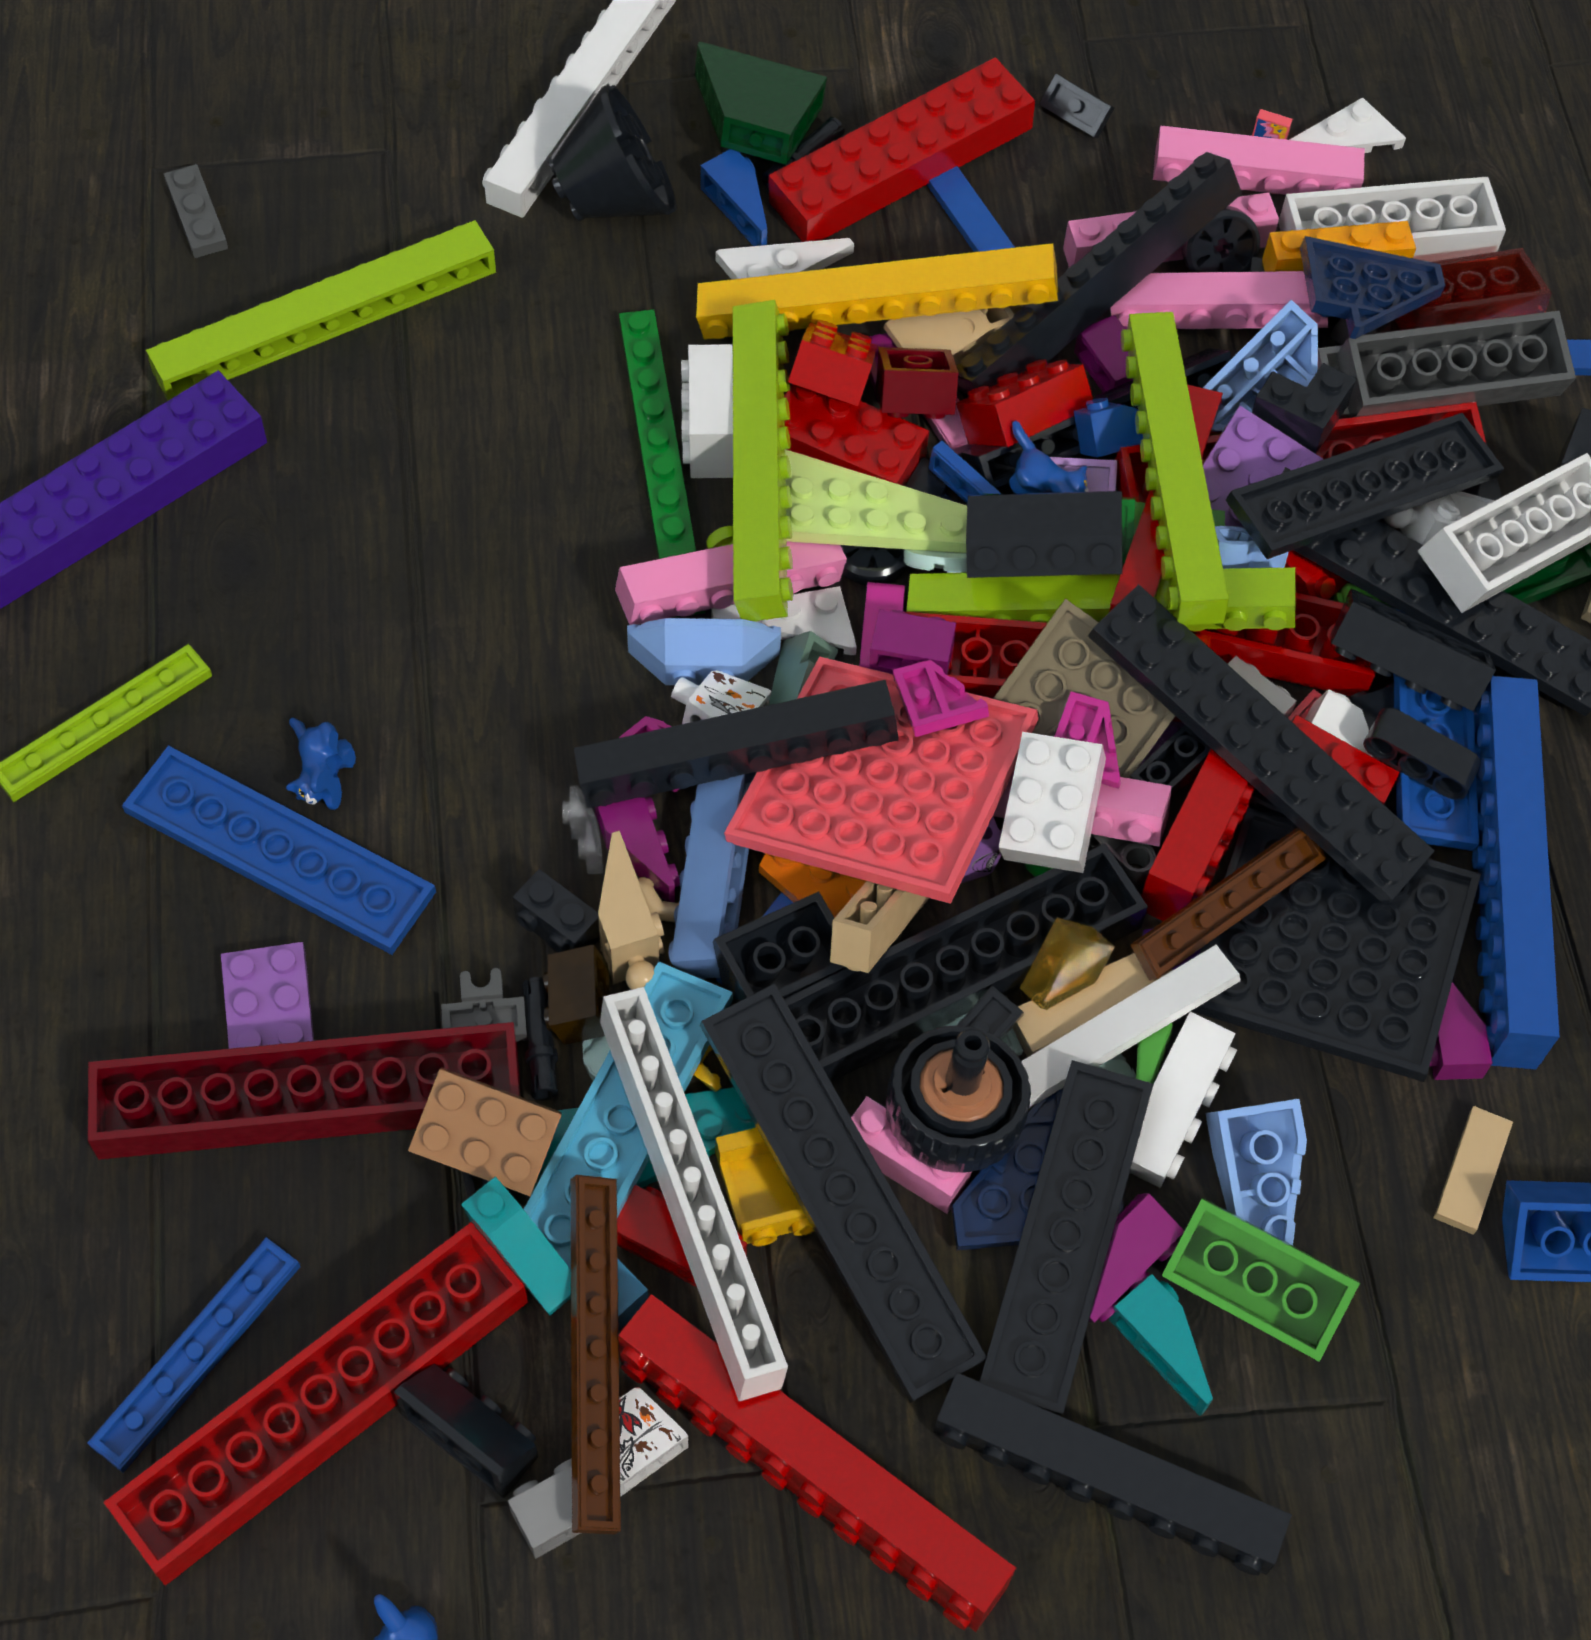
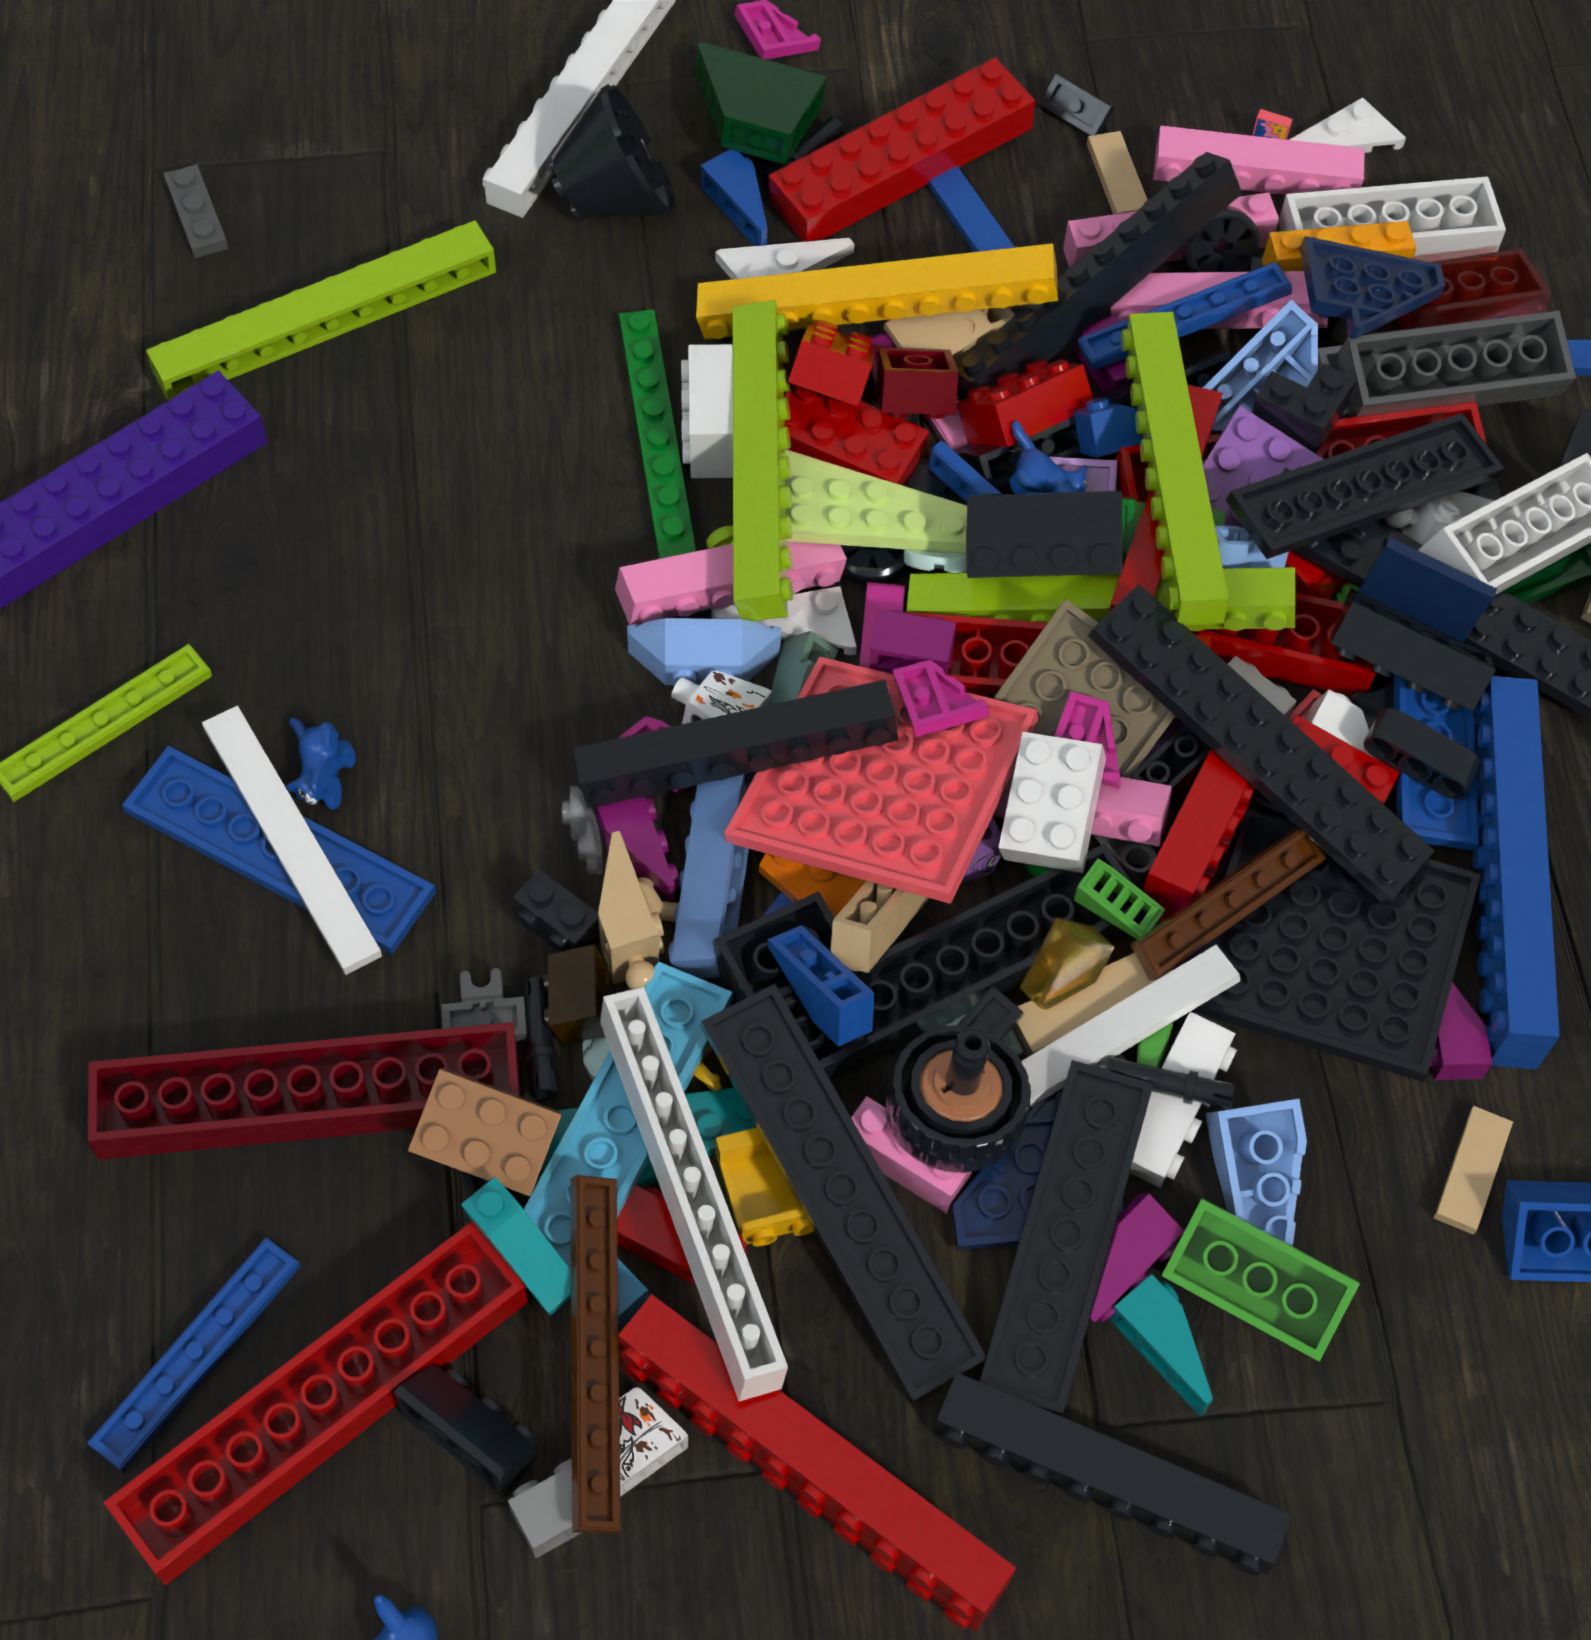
medium lavender plate [221,942,314,1049] -> none
none -> white tile [202,705,382,975]
none -> dark pink wing [734,0,821,60]
none -> blue slope [768,925,874,1047]
none -> bright green slope [1074,859,1165,939]
none -> blue tile [1078,262,1292,371]
none -> tan tile [1087,131,1147,215]
none -> black pin [1107,1056,1236,1110]
none -> dark blue tile [1358,537,1497,643]

